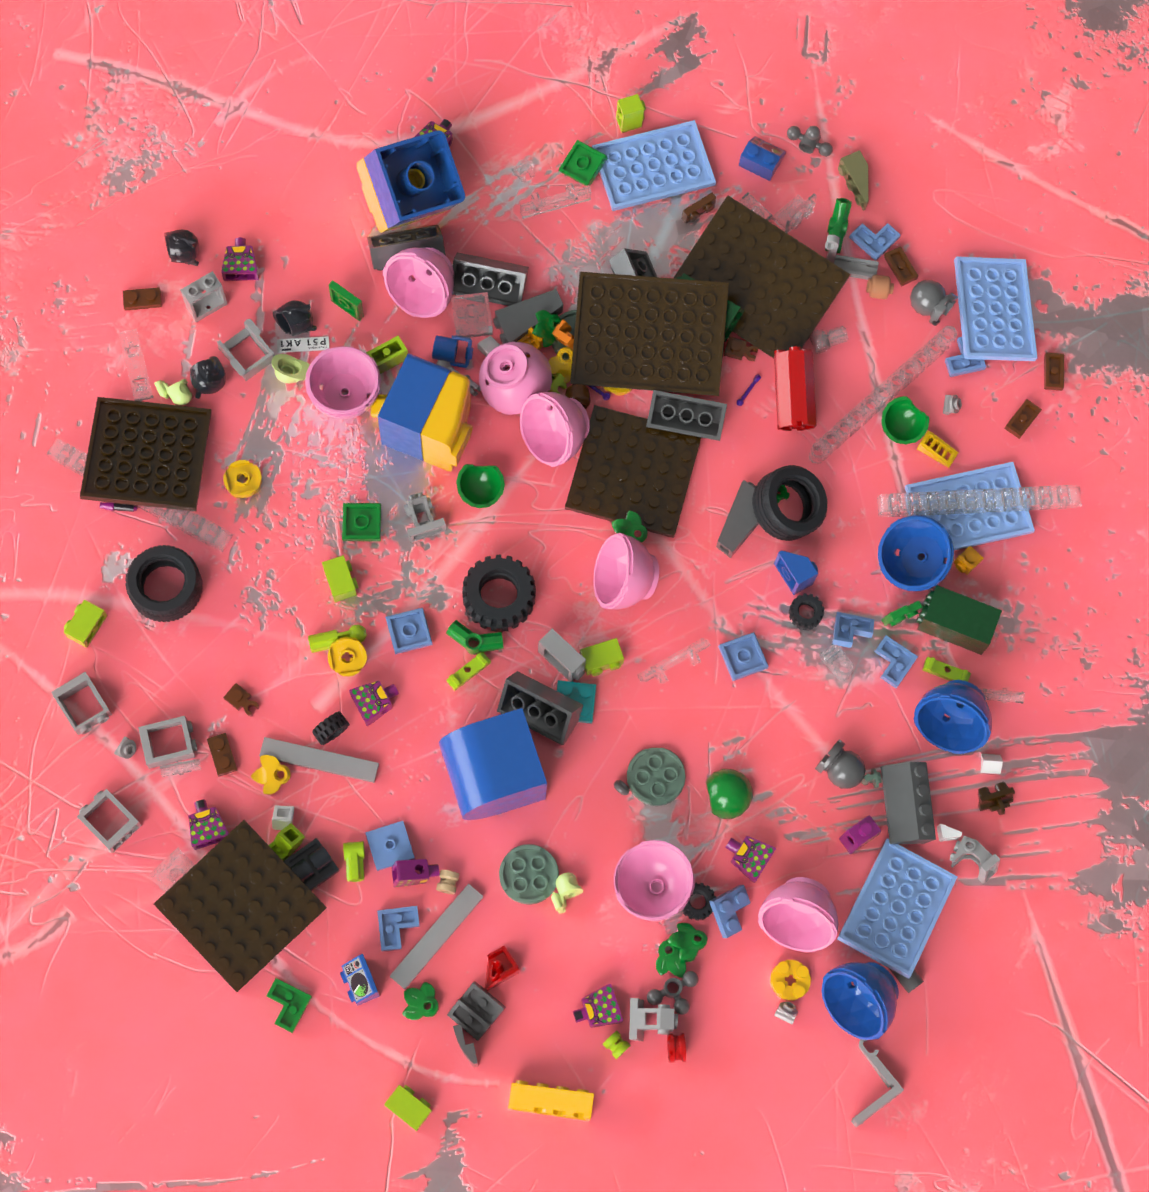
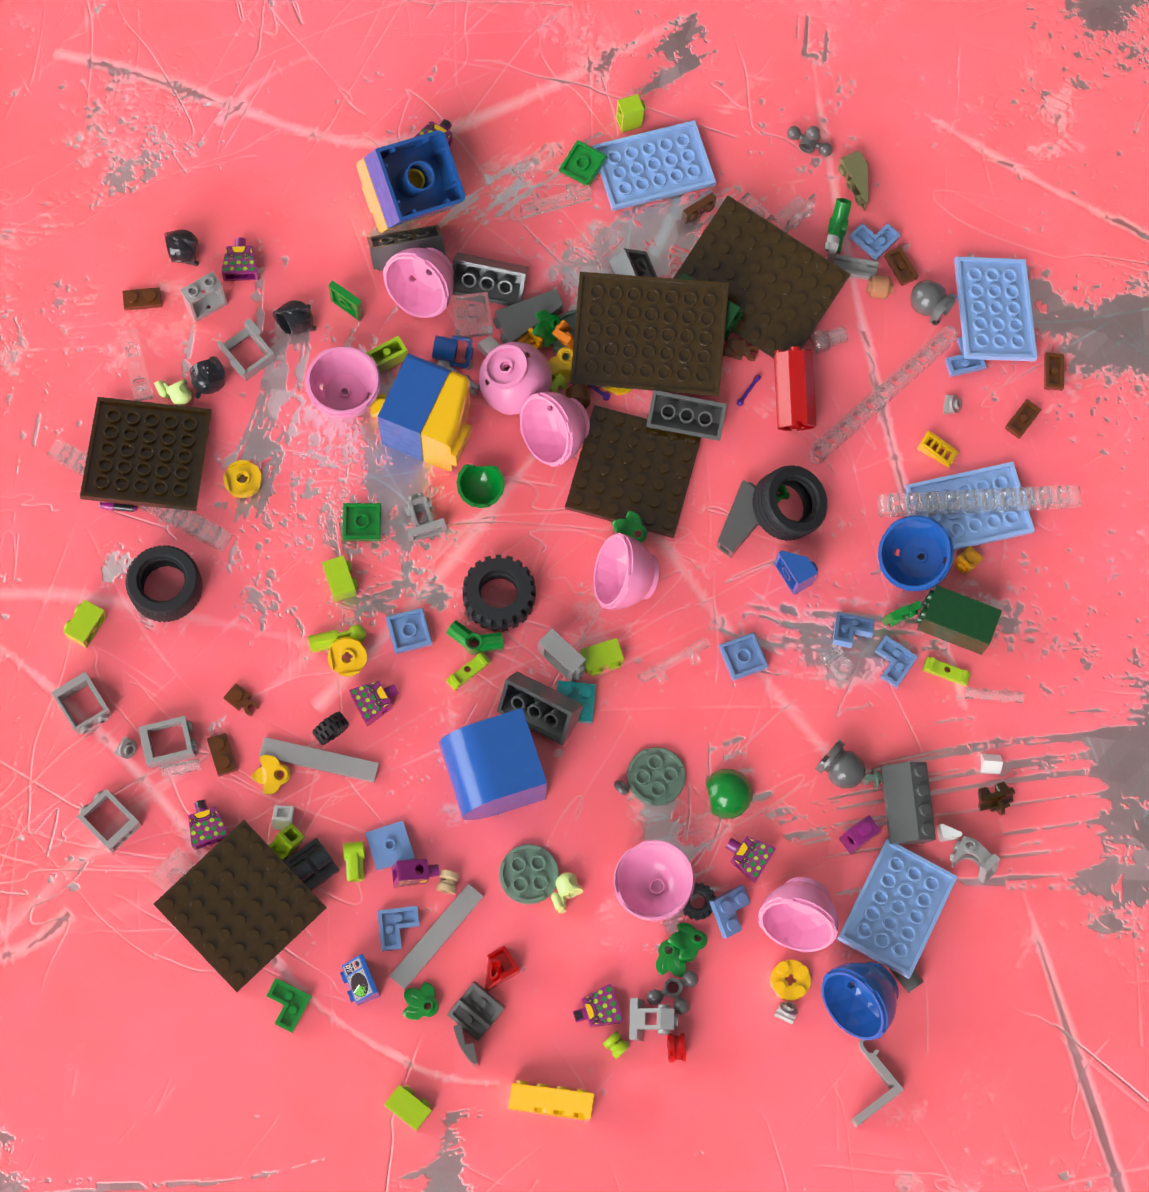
yellowish green piece [271,354,310,384] -> none
white sticker [277,336,329,353] -> none
blue slope [738,136,786,181] -> none
black tyre [789,593,825,630] -> none
green cylinder [881,396,929,445] -> none
blue piece [914,680,992,754] -> none

